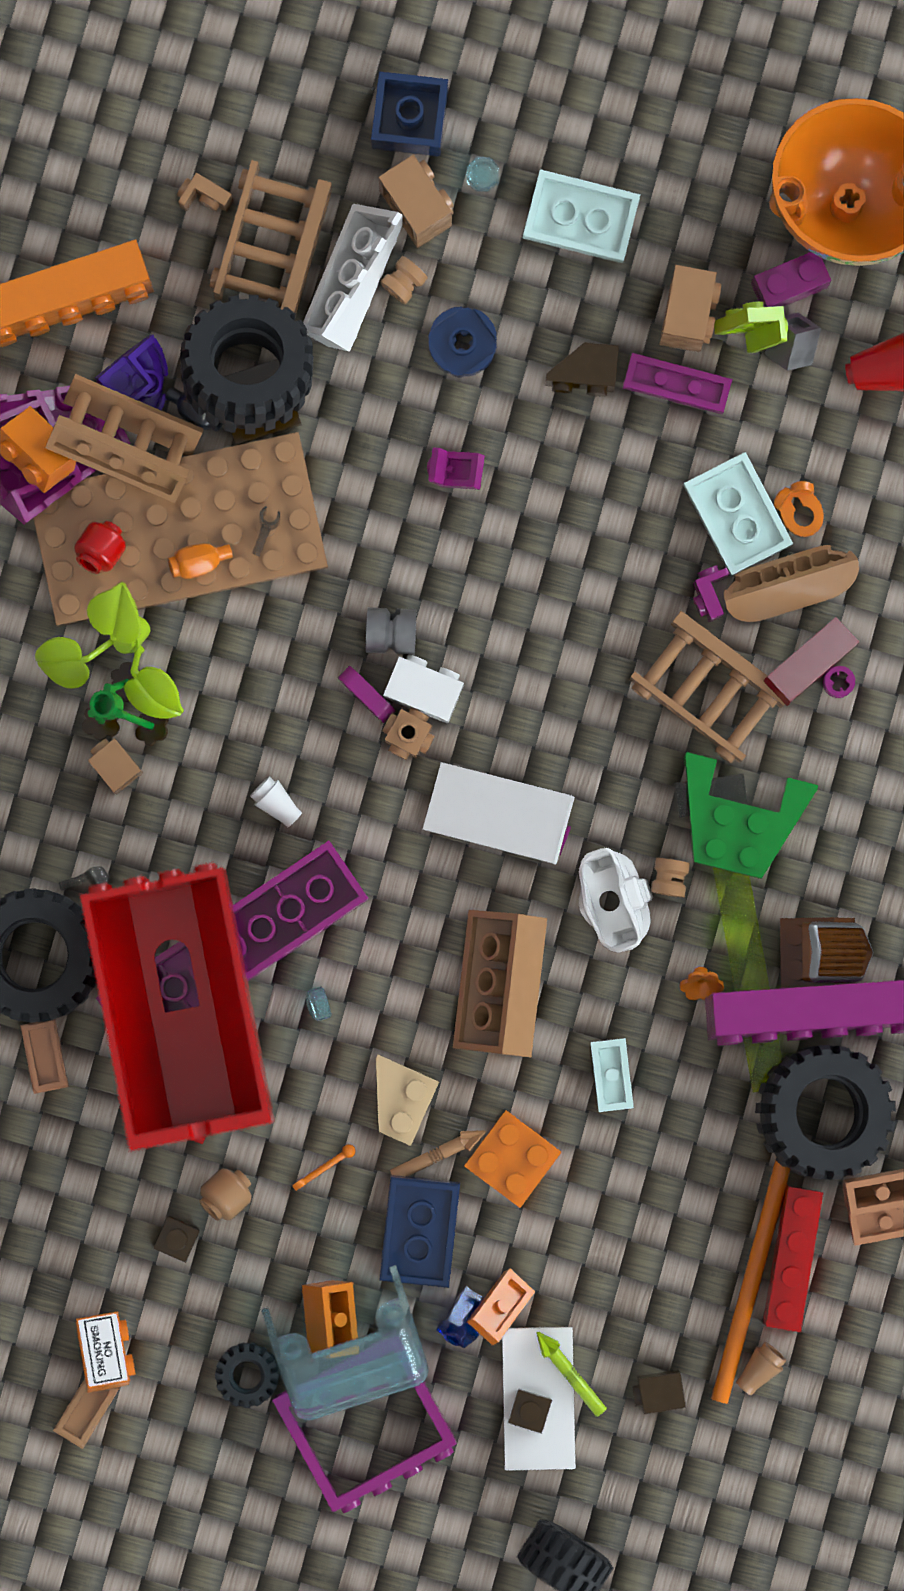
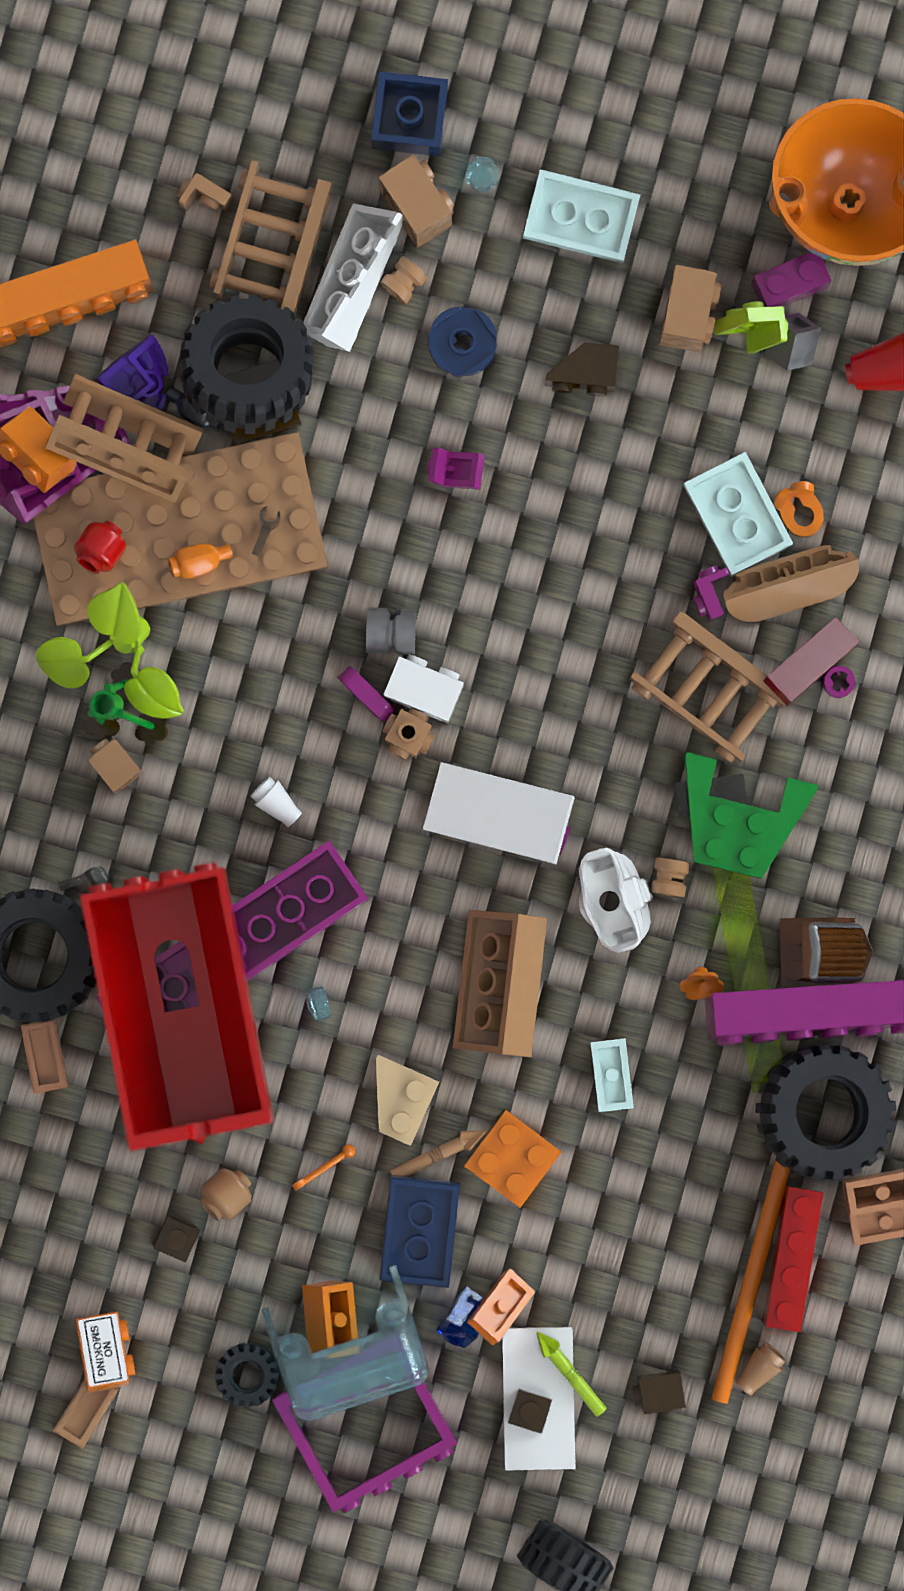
magenta plate [623,353,732,414] -> none

